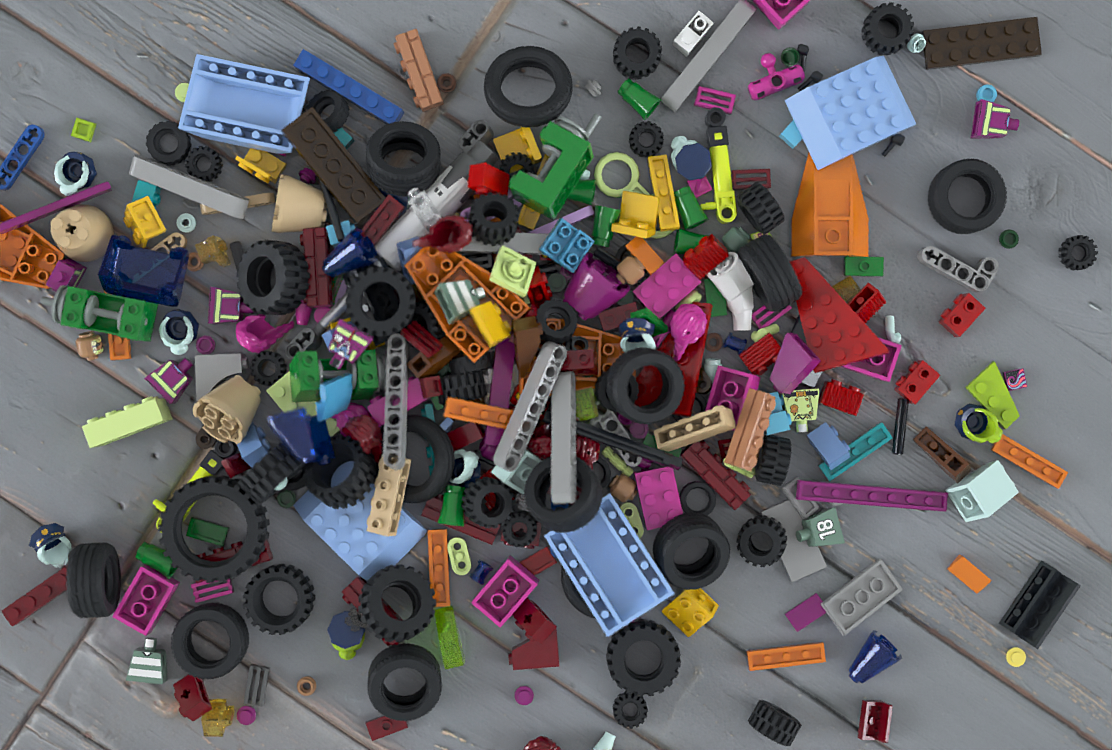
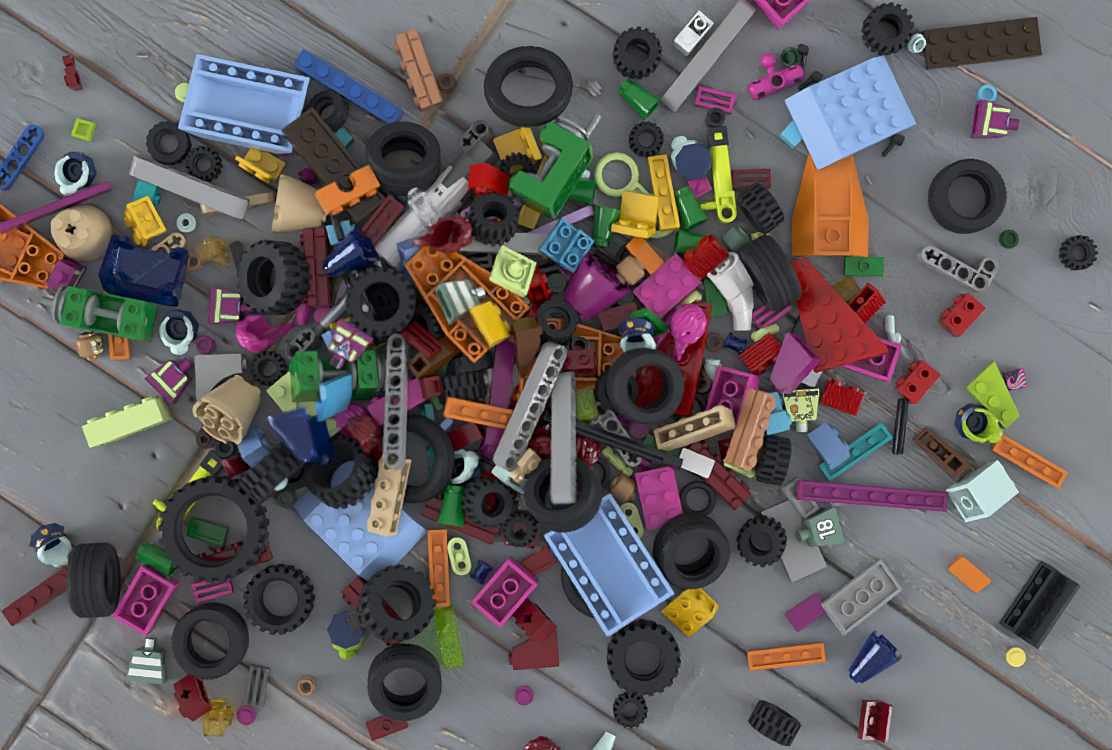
none -> dark red plate [62,55,83,91]
none -> orange arch [315,165,380,216]
none -> tan plate [509,449,541,484]
none -> white sticker [679,448,715,478]

